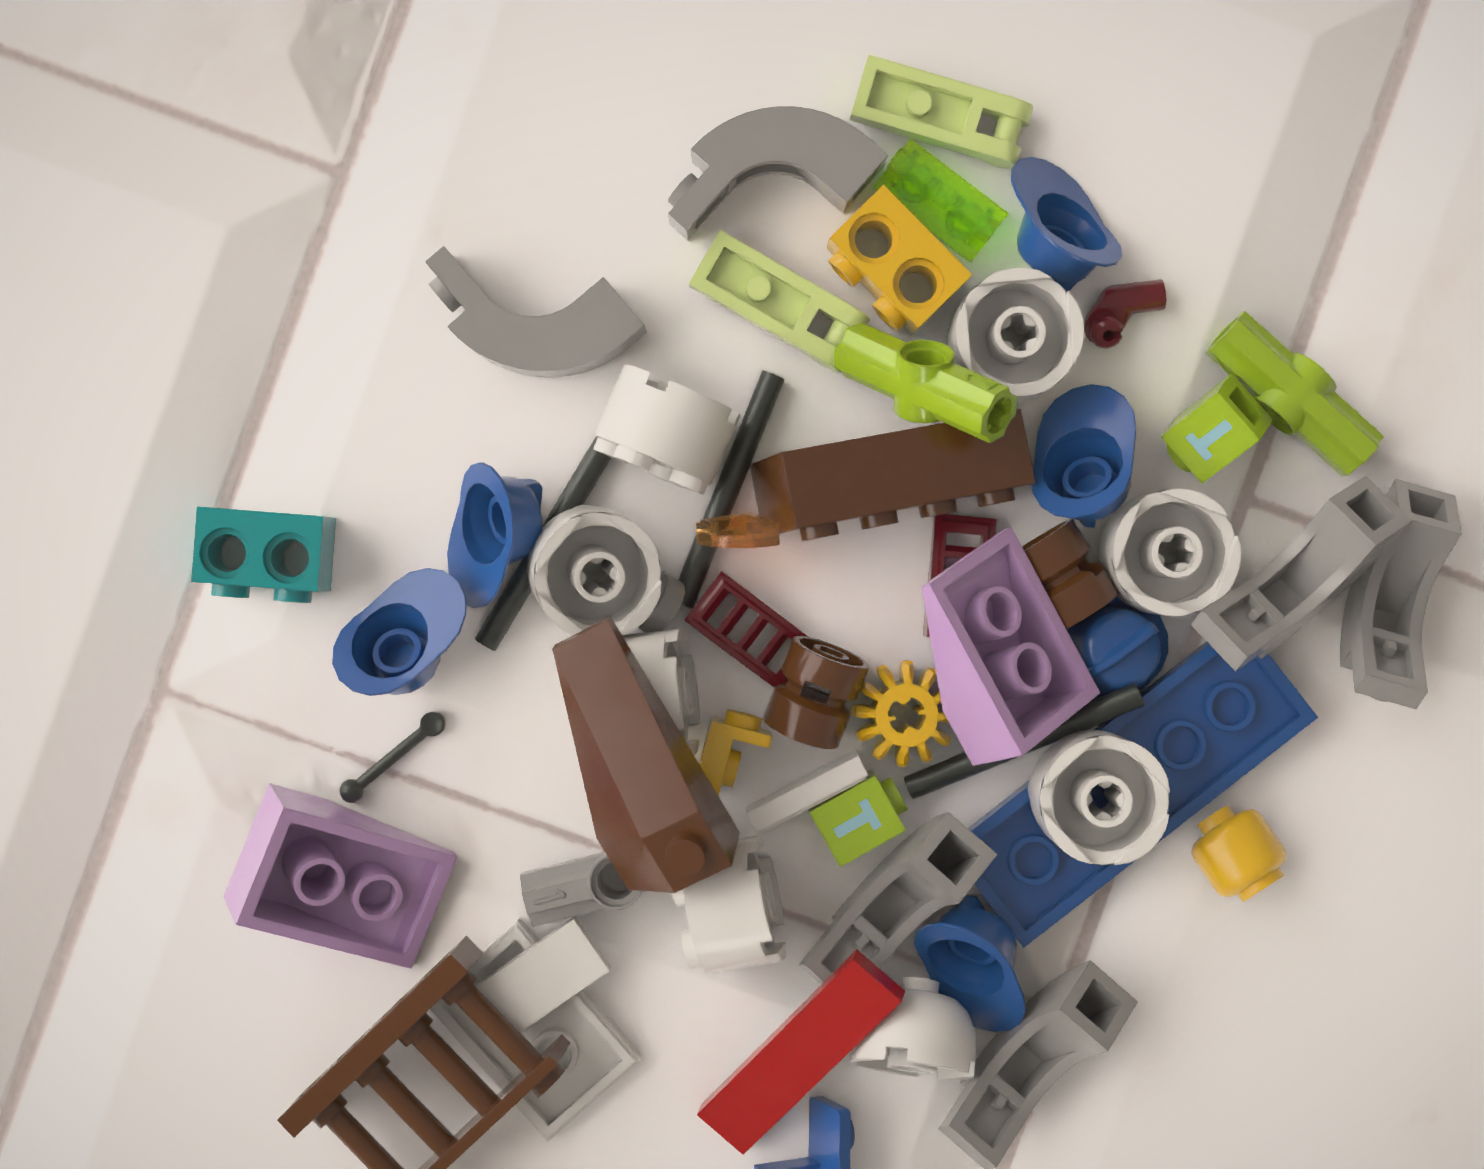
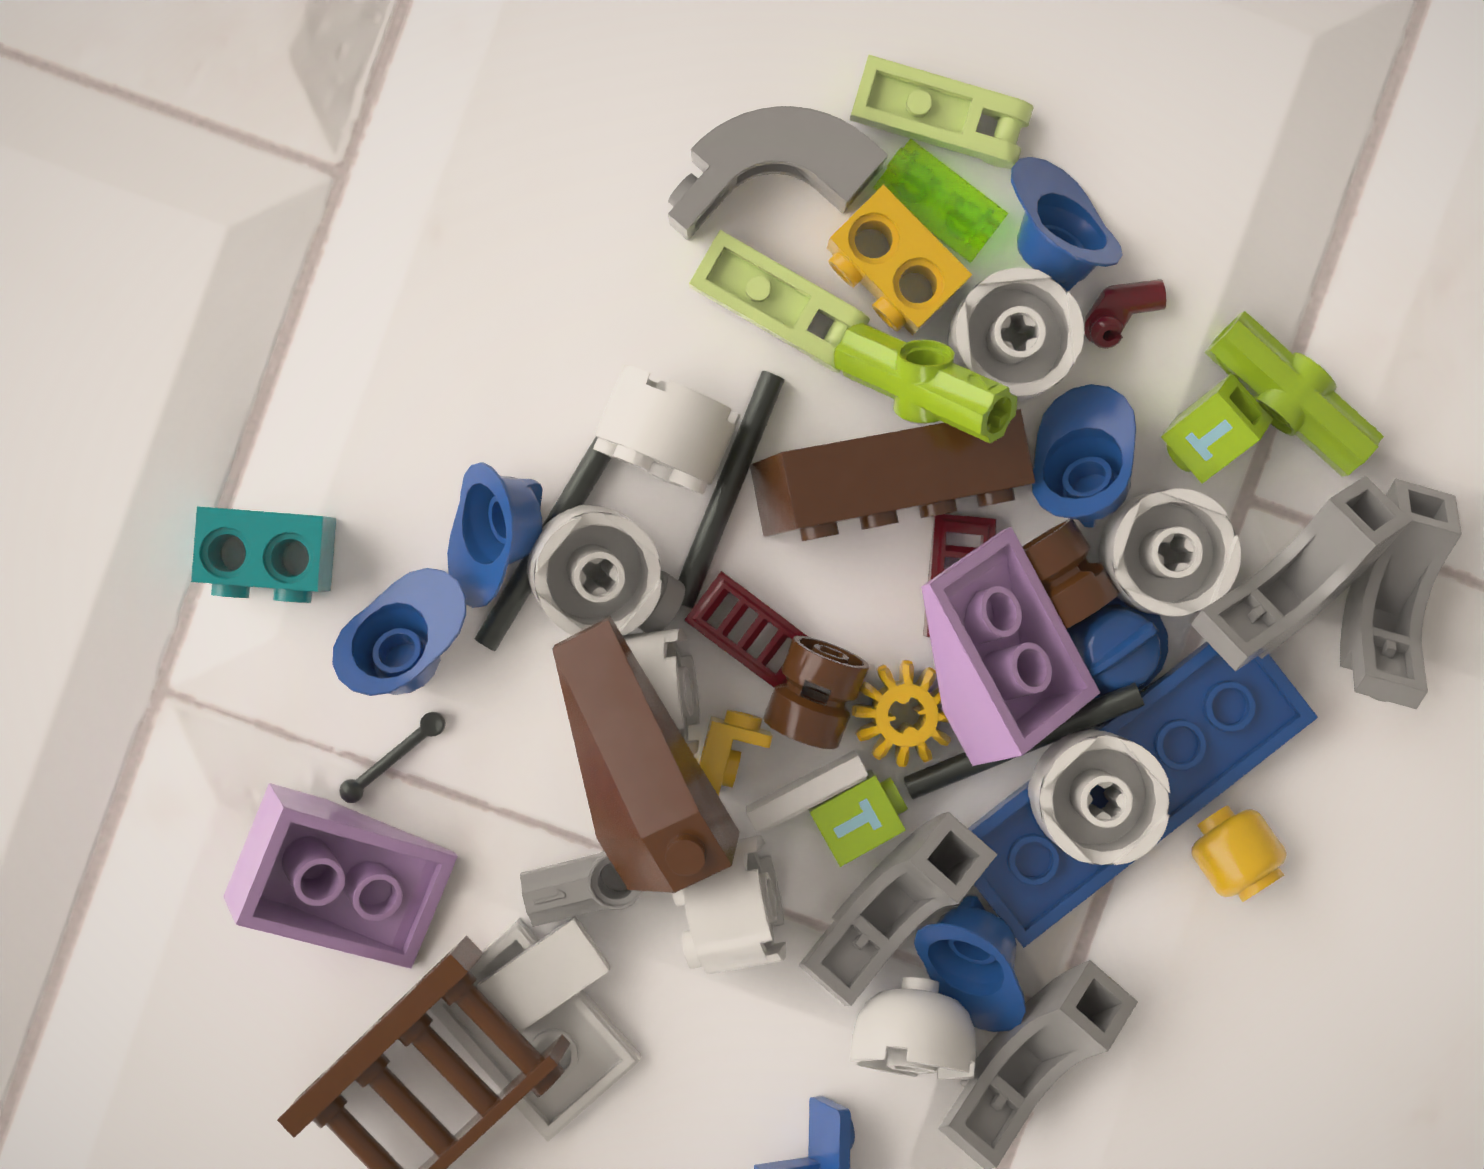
light grey arch [425,245,647,377] -> none
clear orange tile [695,512,780,548] -> none
red tile [697,949,905,1155] -> none

